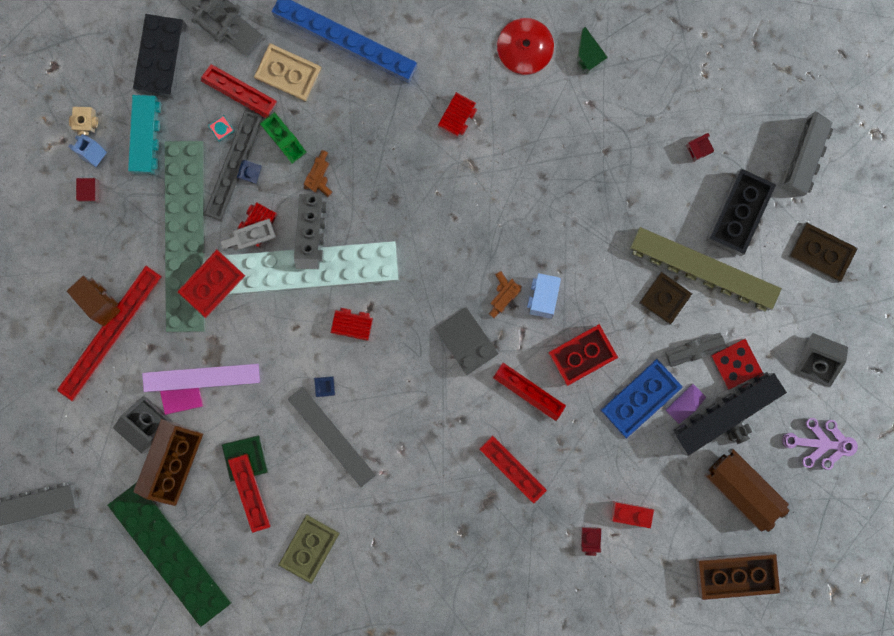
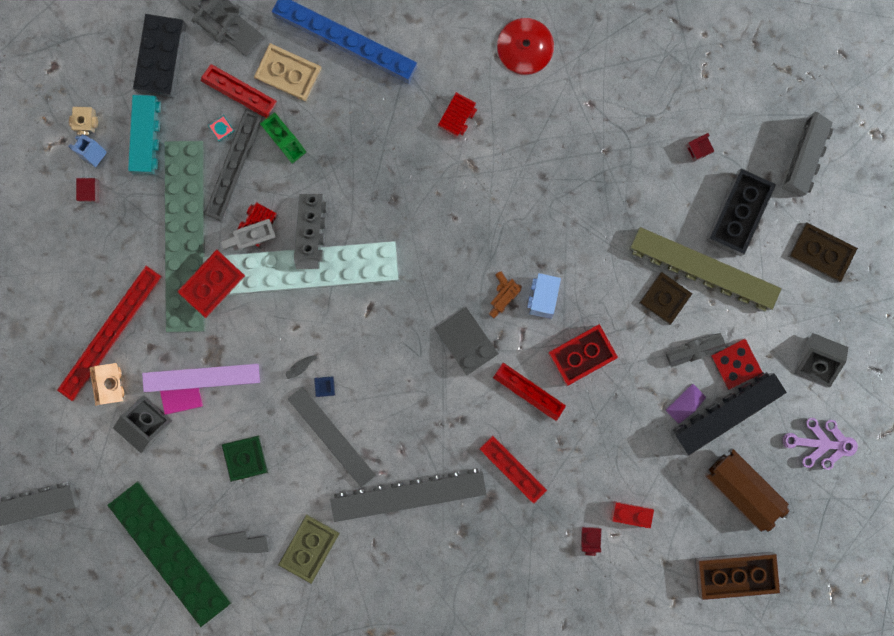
reddish brown brick [67,275,120,326] -> none
reddish brown brick [133,419,203,506] -> none
red plate [228,454,271,533] -> none
dark blue plate [237,160,262,184] -> none
dark orange piece [303,150,333,198] -> none
red brick [331,308,374,341] -> none
dark green slope [577,27,608,74] -> none
blue tile [600,359,683,439] -> none
dark grey gear [727,421,752,444] -> none
none -> light nougat brick [90,363,124,406]
none -> dark grey slope [208,531,271,553]
none -> dark grey bar [286,355,317,379]
none -> dark grey brick [330,468,487,522]

